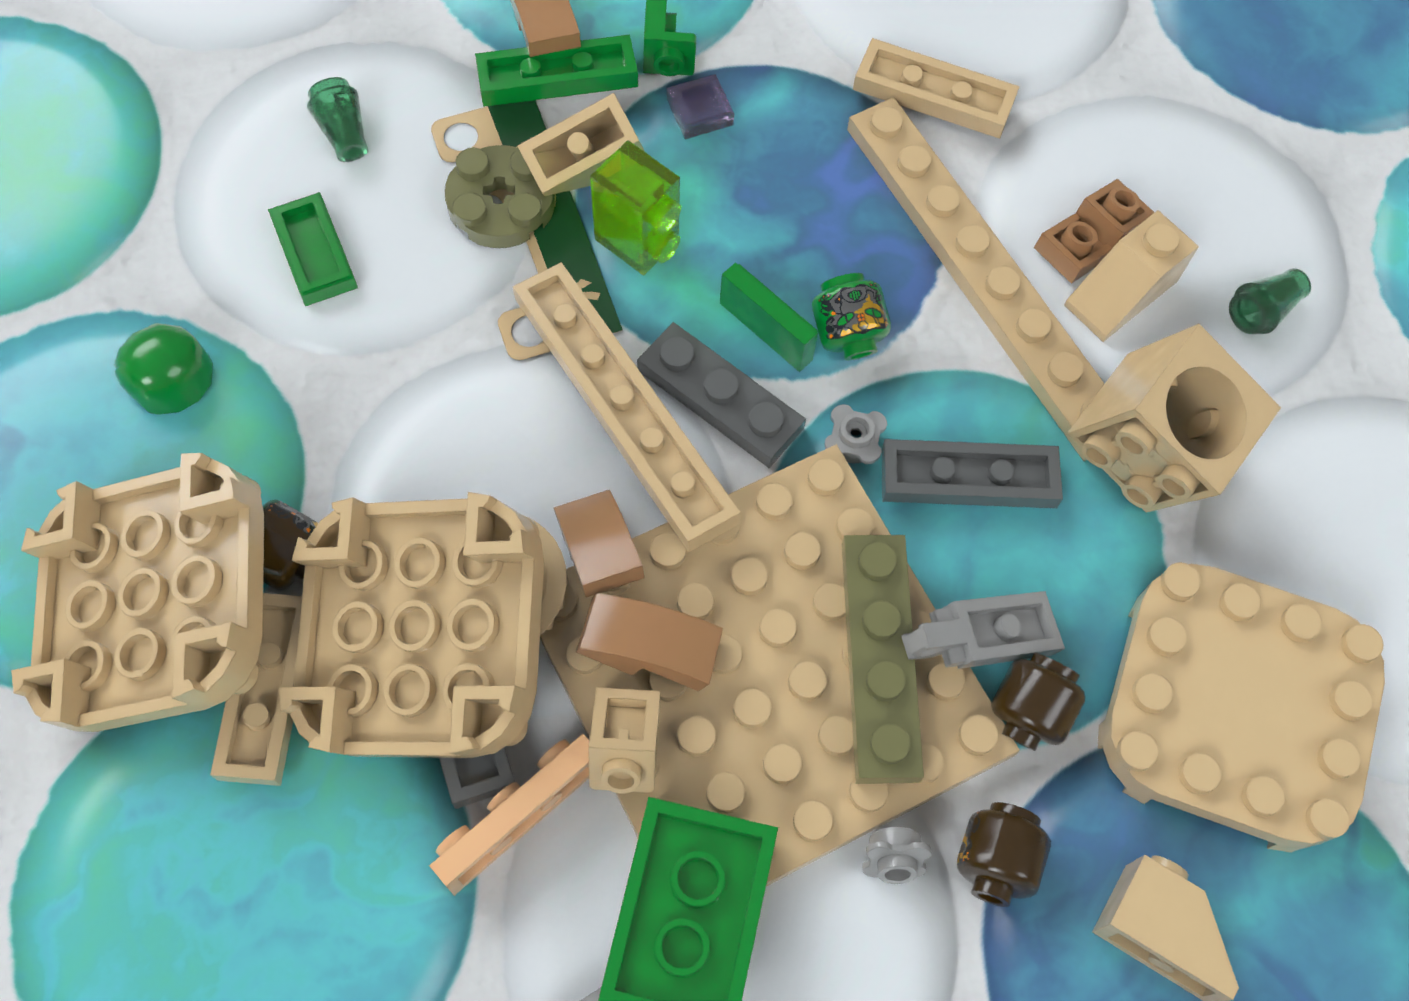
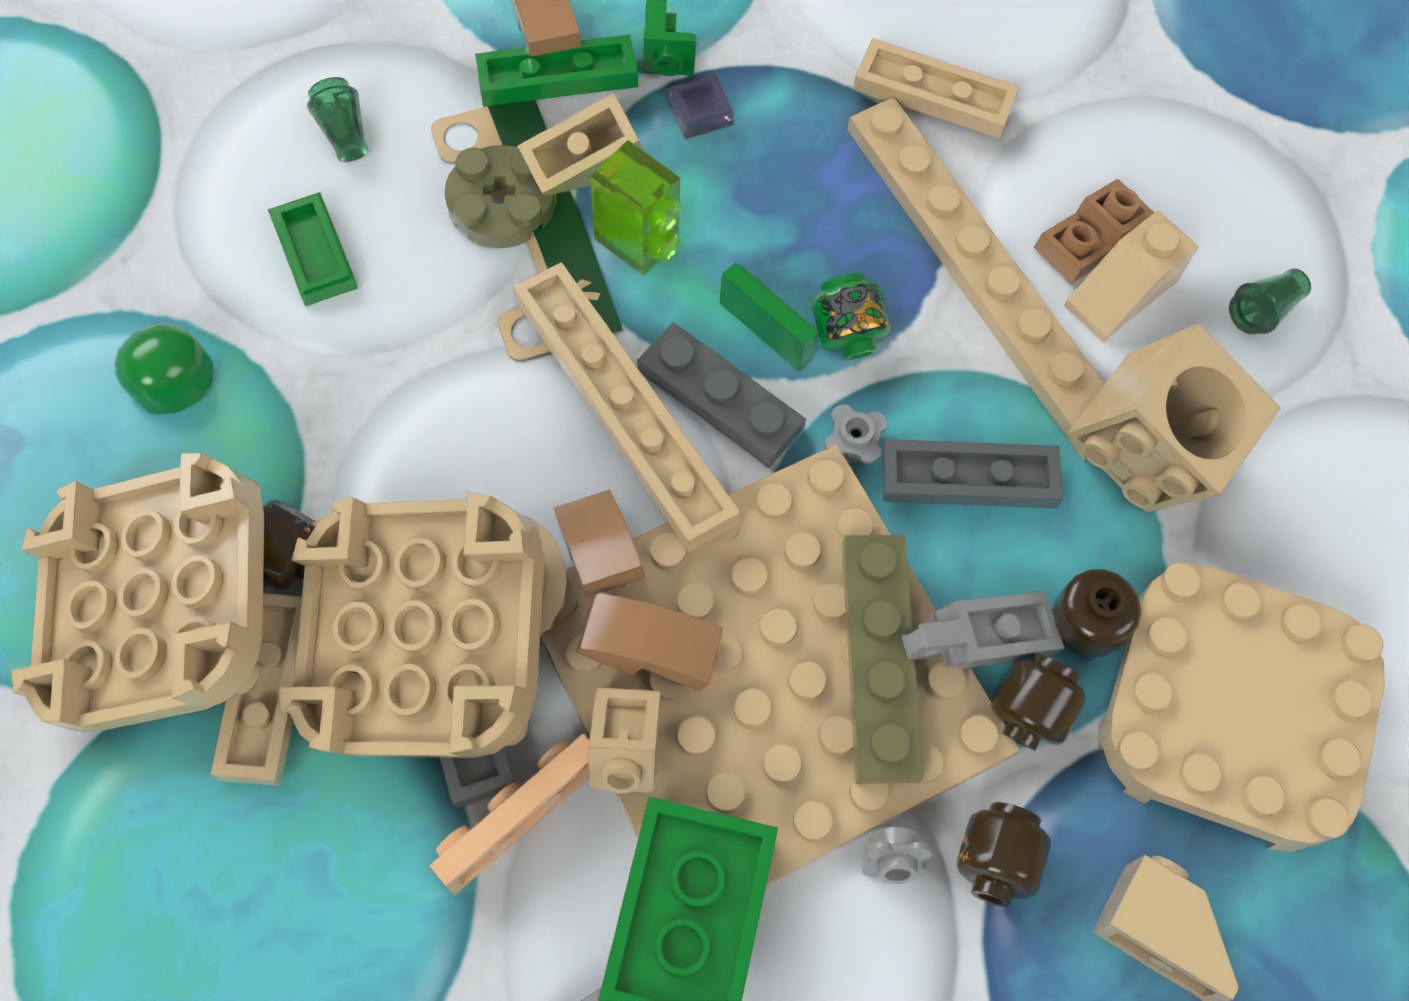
none -> dark brown head [1052,569,1142,657]

